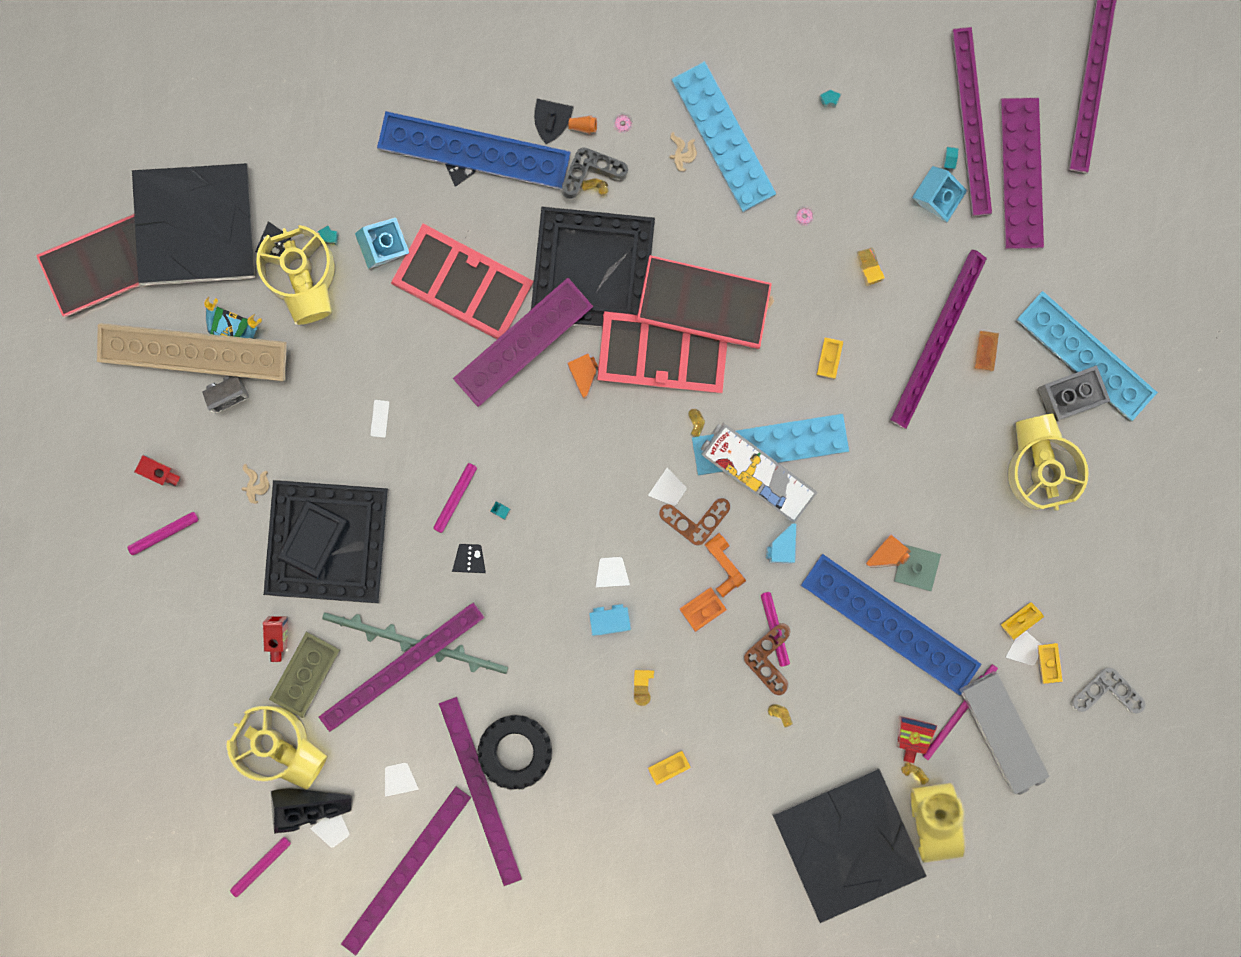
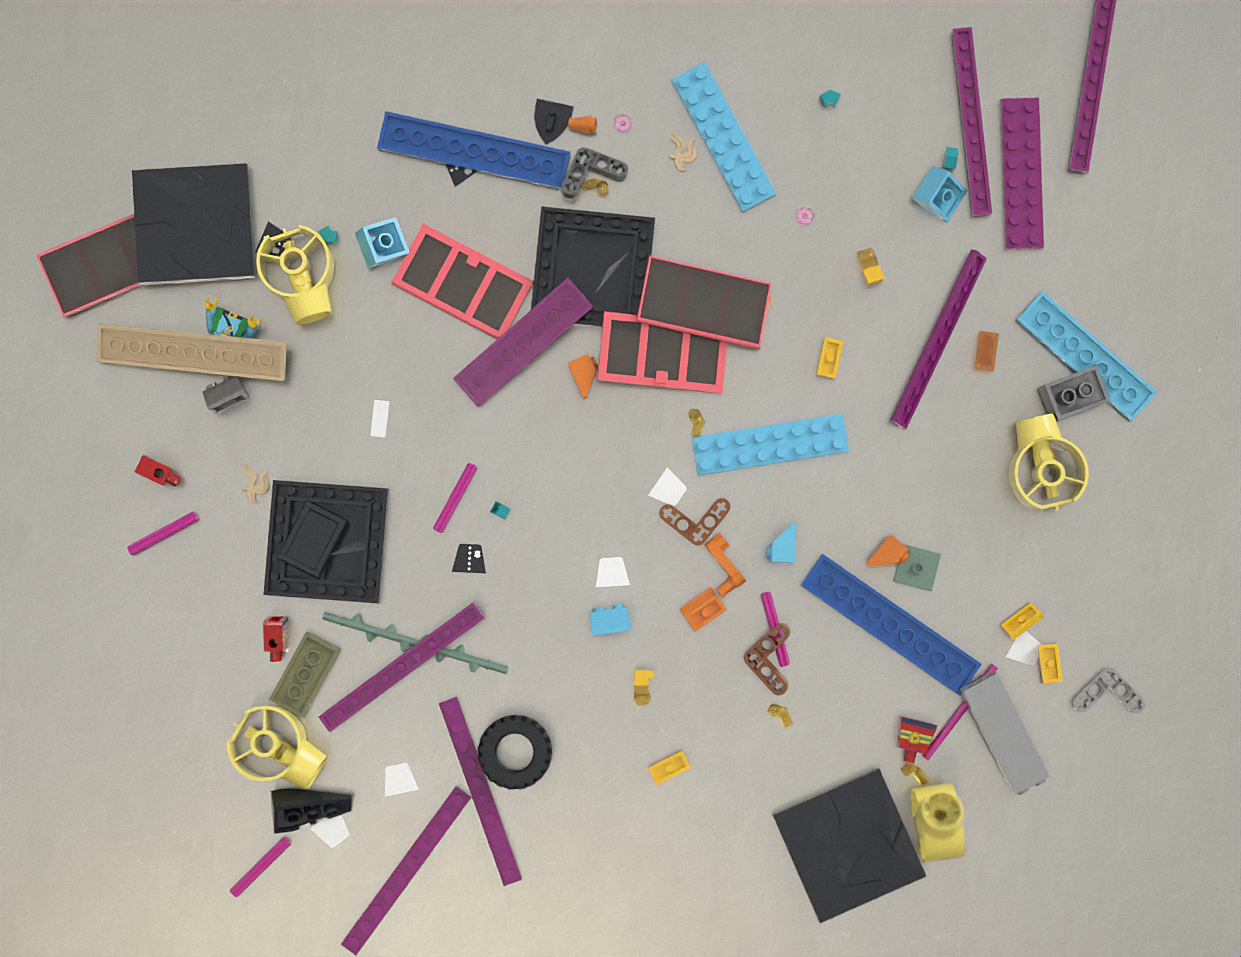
brick [700,423,818,523] -> none

